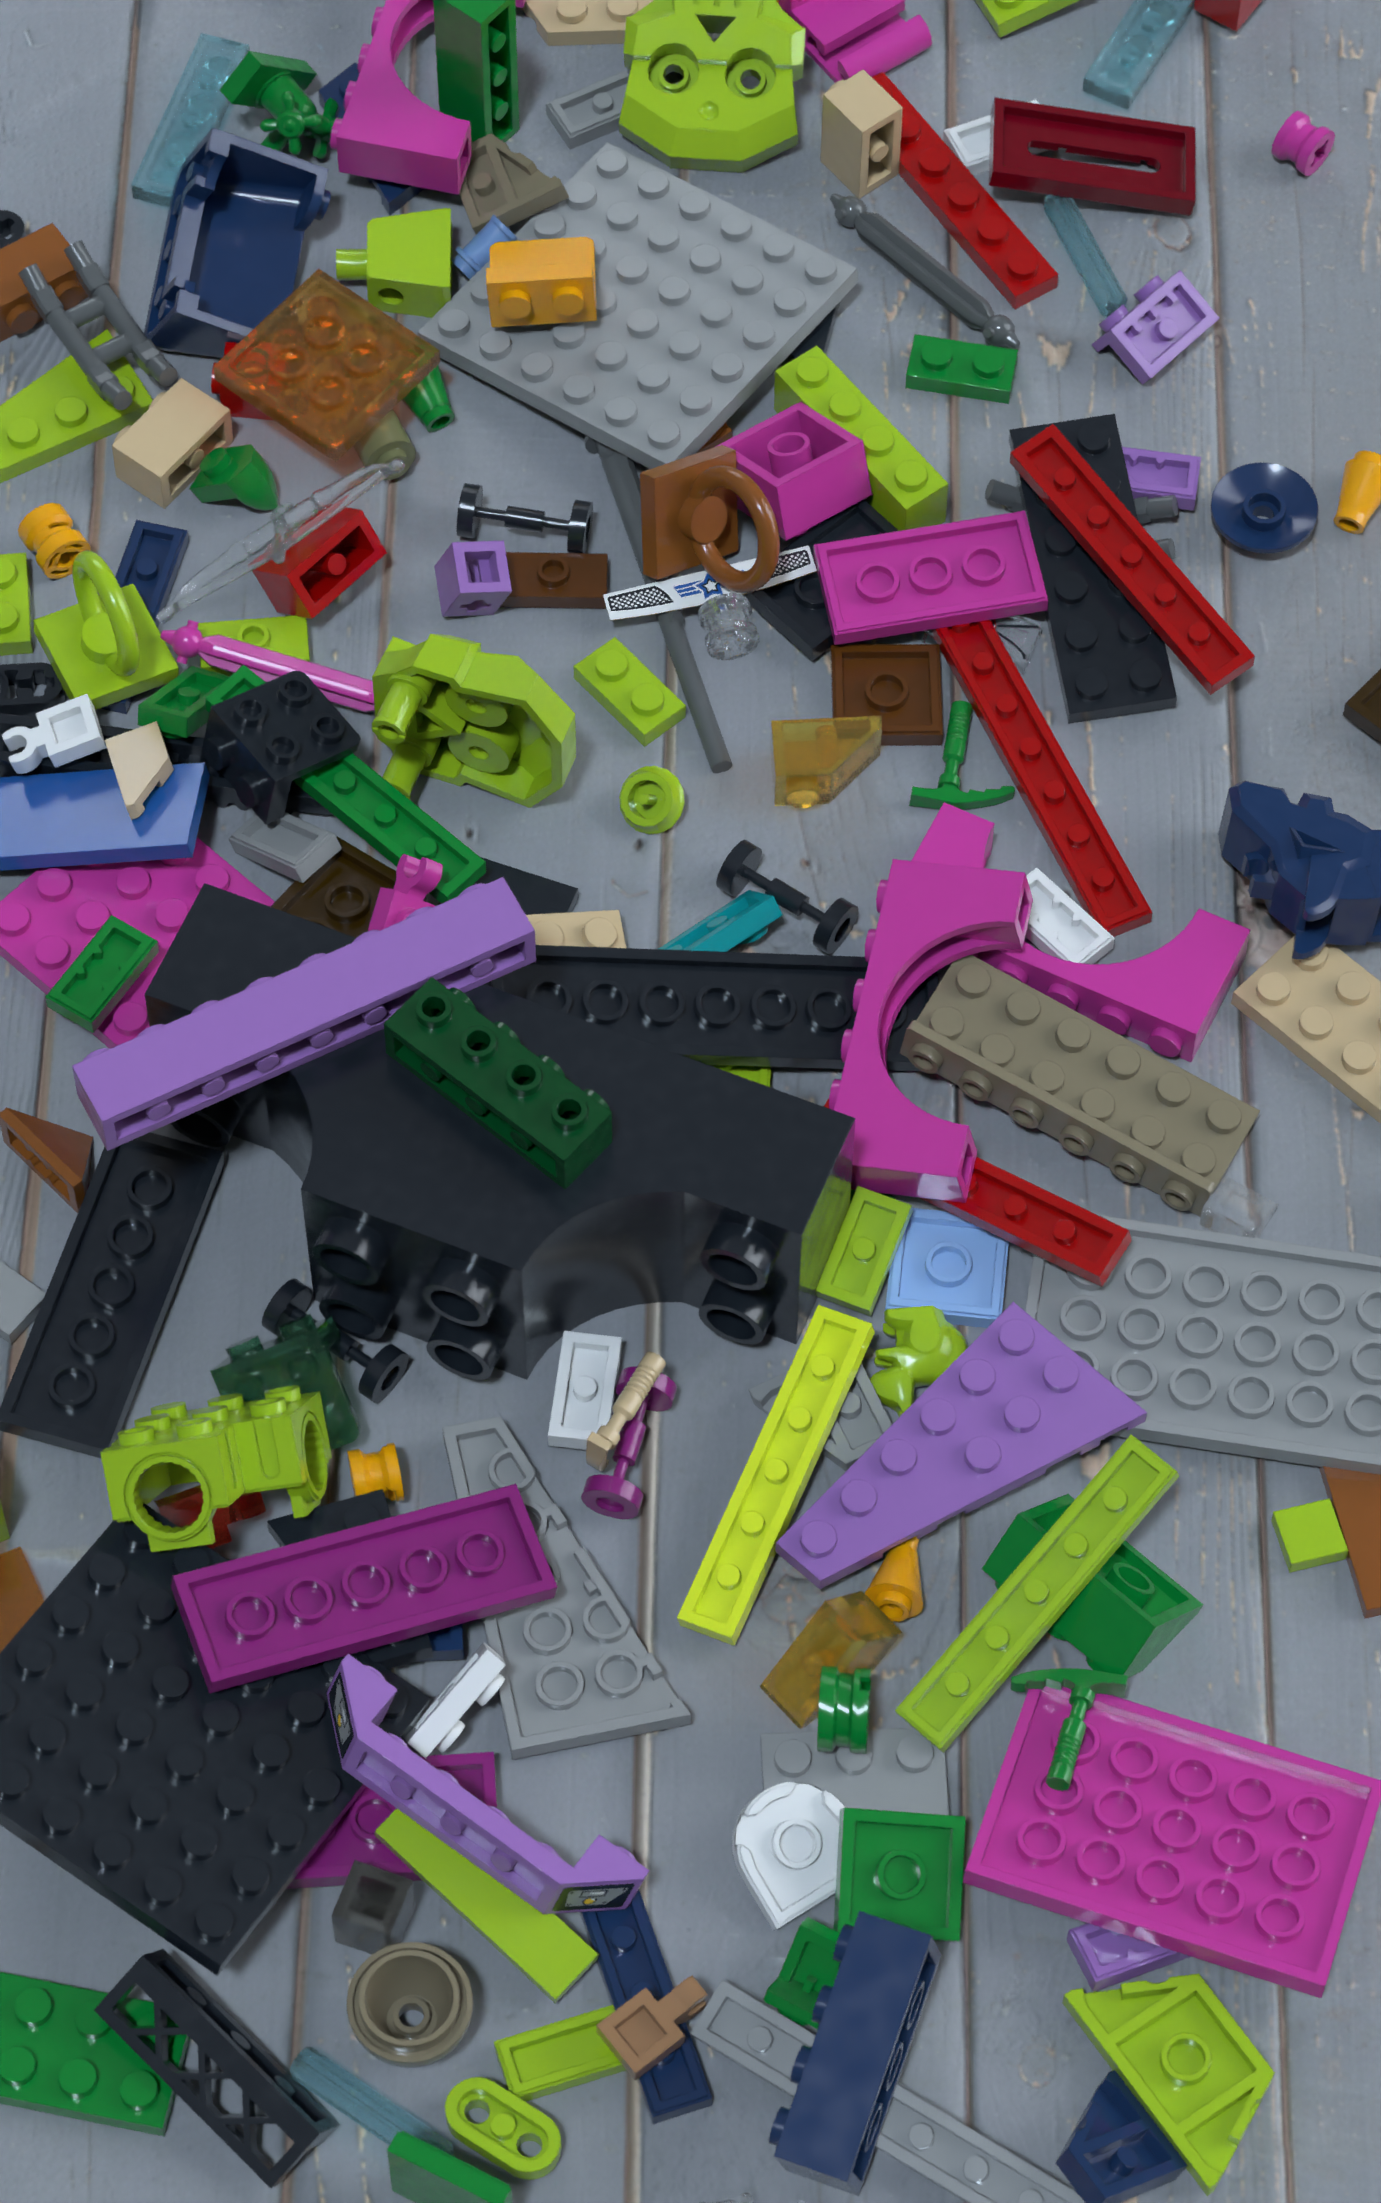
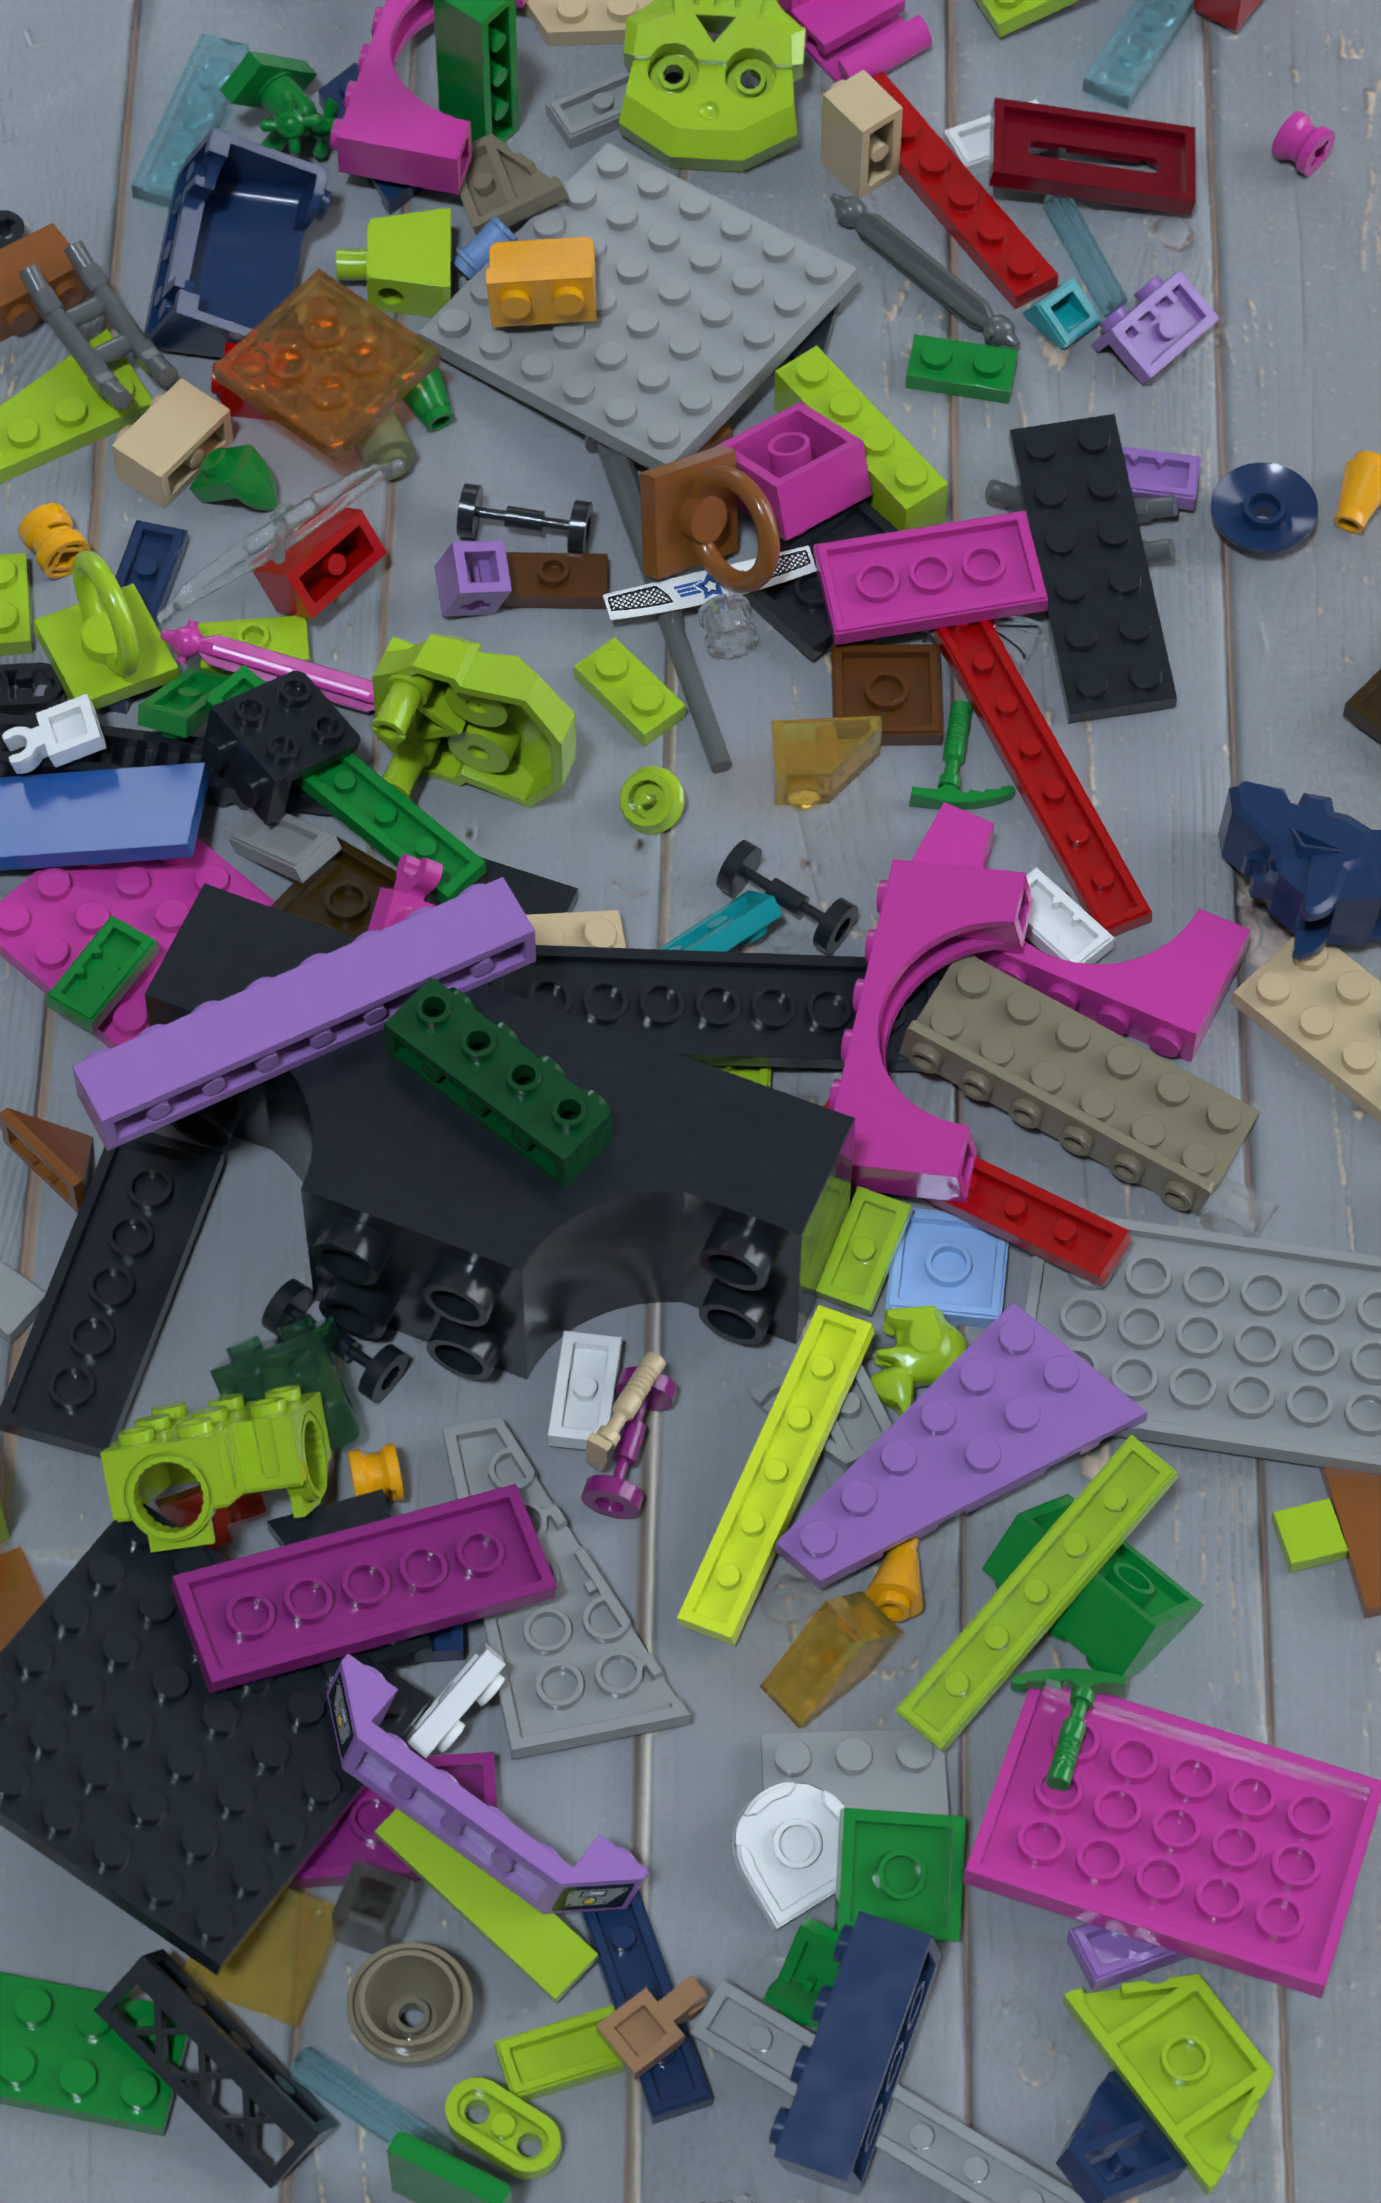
tan tile [105,721,174,820] -> none
green wheel [817,1665,871,1754] -> none
red plate [1010,424,1255,695] -> none
none -> clear yellow tile [184,1888,342,2028]
none -> teal slope [1022,278,1102,350]

